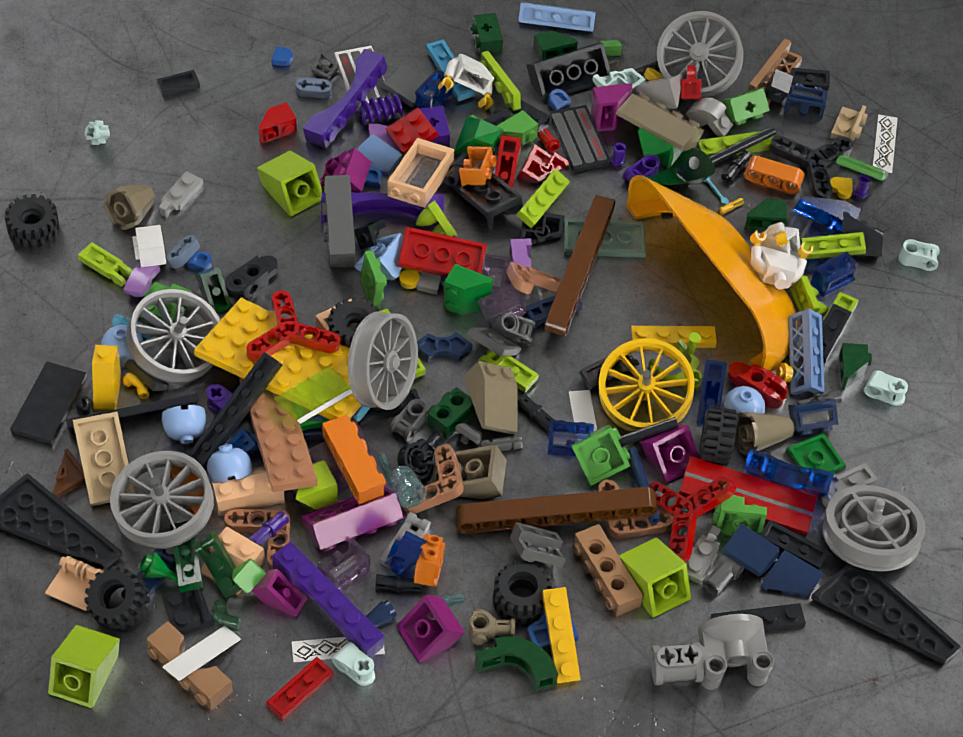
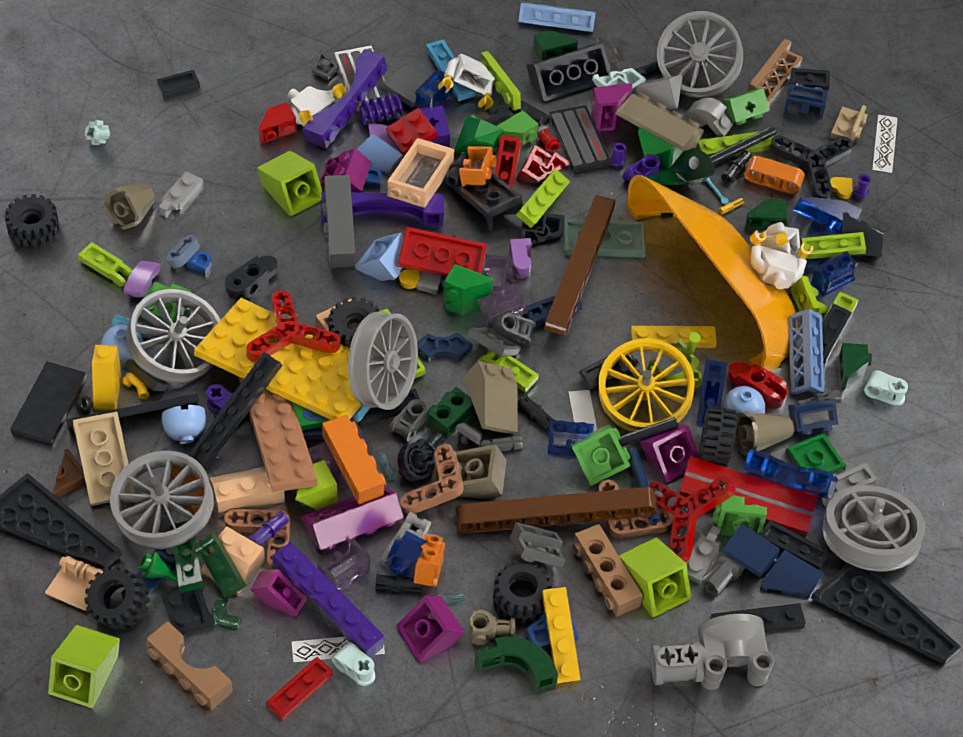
white brick [132,225,166,267] -> none
white sticker [162,626,241,681] -> none
dark green slope [195,267,232,313] -> none
light blue cylinder [207,444,253,482] -> none
blue bracket [227,429,261,456] -> none
slope [232,558,266,593] -> none
blue tile [272,46,293,66] -> none
clear neon green sticker [273,366,352,424] -> none
sand blue beam [295,77,332,99] -> none
black bracket [354,219,386,249] -> none
bright green plate [360,250,387,309] -> none
dark blue cone [365,600,397,628] -> none
clear light blue wheel [387,466,426,508] -> none
lime tile [416,200,457,236] -> none
dark green brick [470,13,503,56] -> none
nougat beam [506,262,562,294] -> none
blue tile [548,89,572,111] -> none
bright green slope [599,40,622,56] -> none
yellow tile [644,68,664,81] -> none
red plate [681,65,702,100] -> none
brick [765,69,793,104] -> none
yellow plate [775,363,793,383] -> none
bright green piece [836,155,888,180] -> none
light aqua piece [898,239,940,271] -> none
none -> white torso [287,83,347,127]

